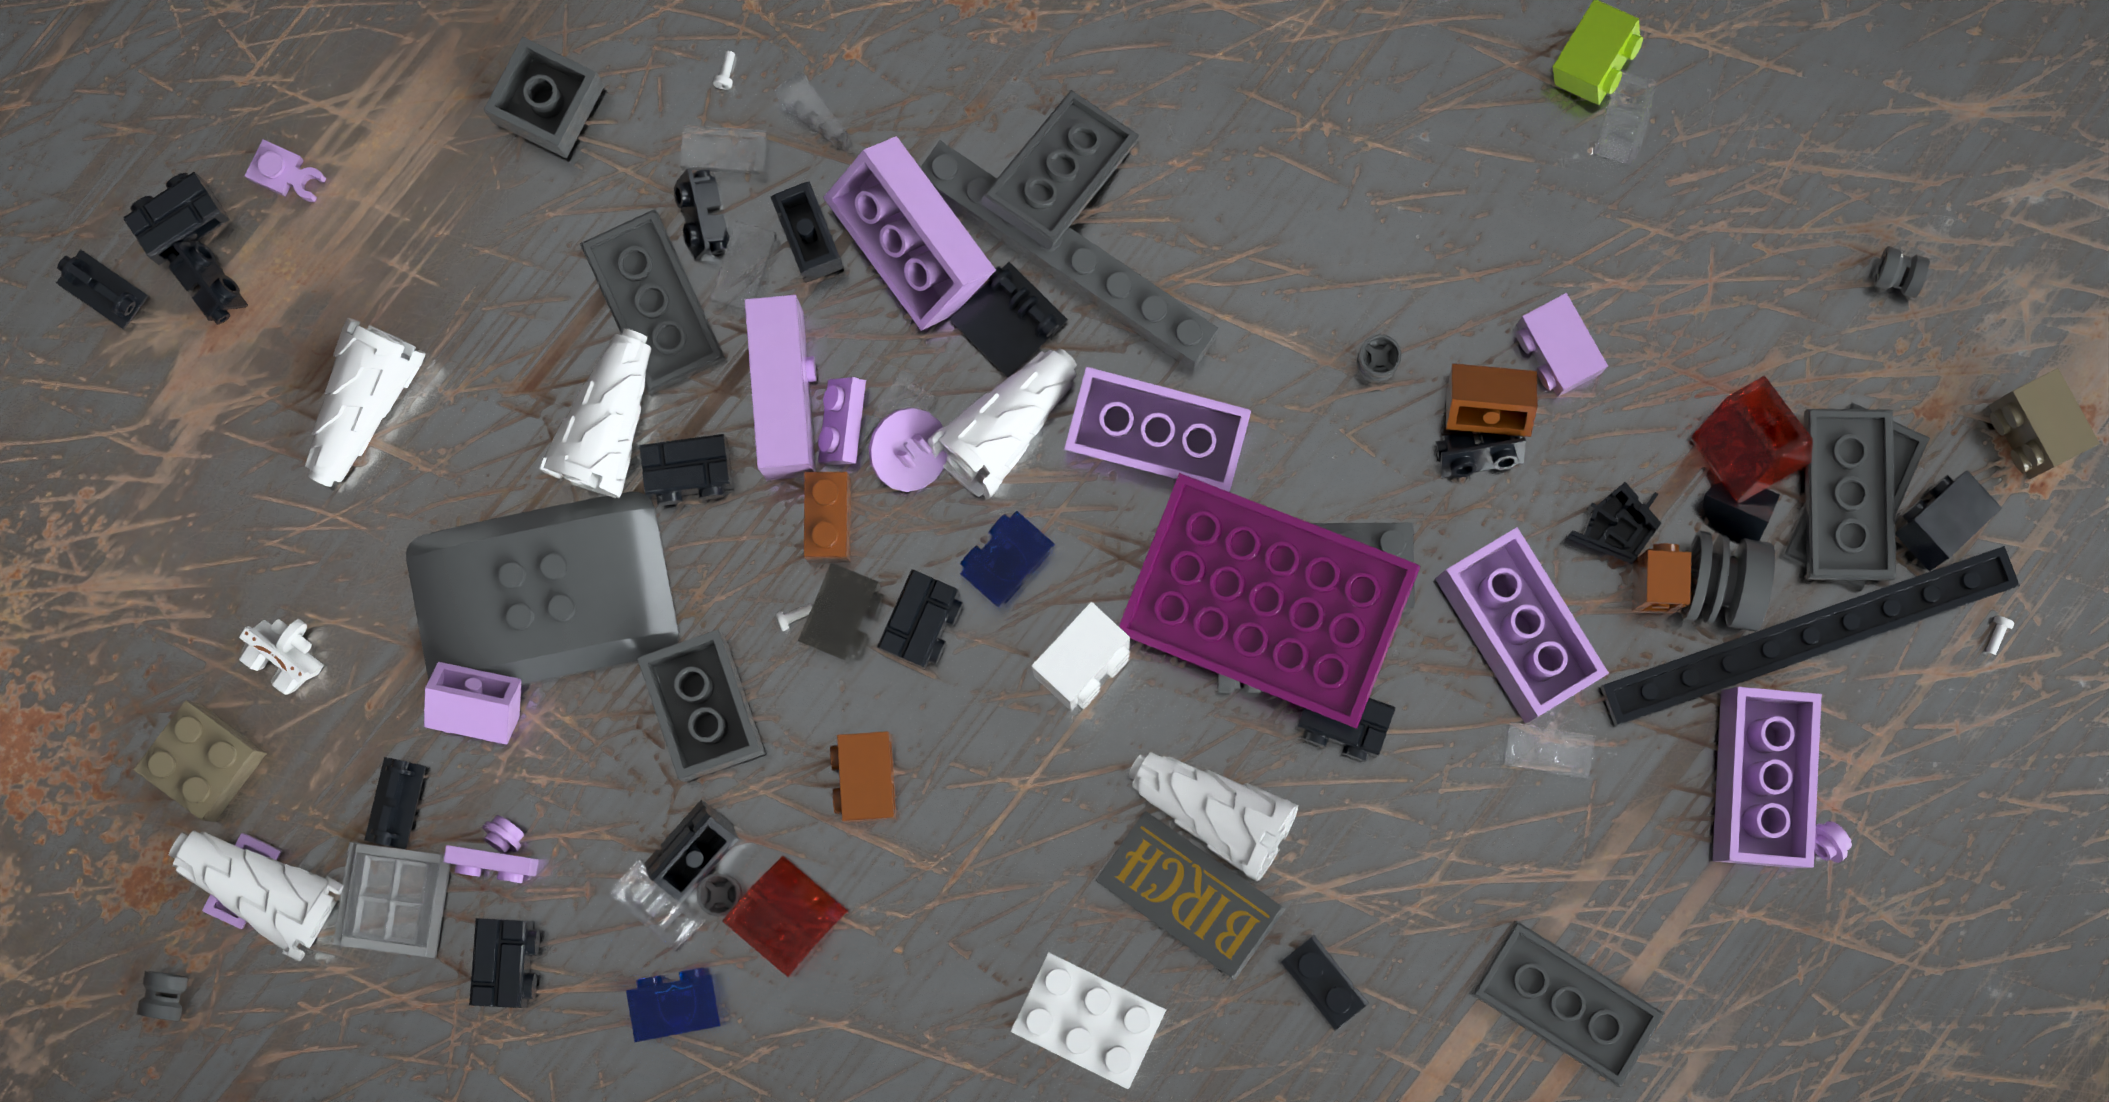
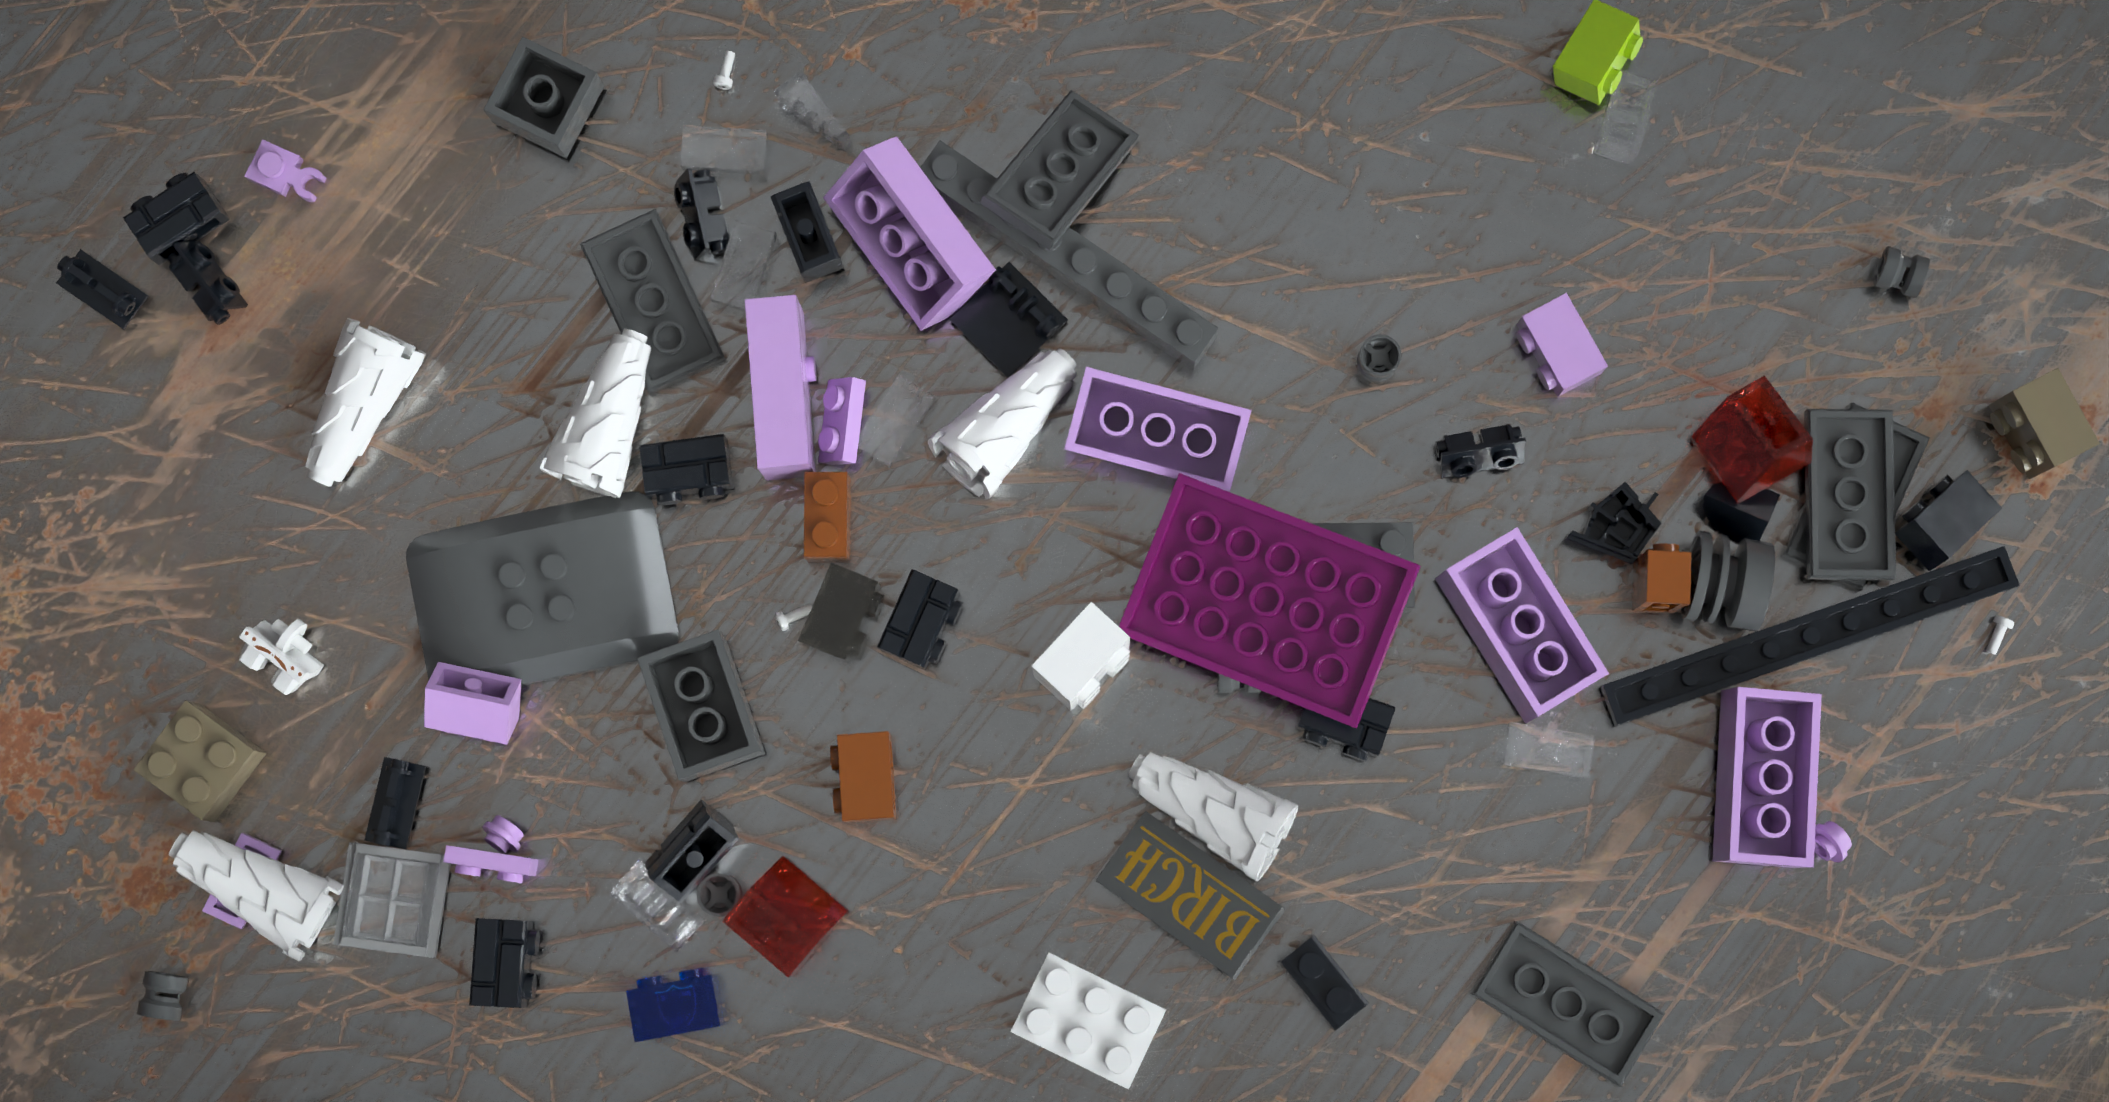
lavender piece [869,407,948,492] -> none
clear blue brick [960,510,1055,612] -> none
dark orange brick [1446,363,1538,437] -> none

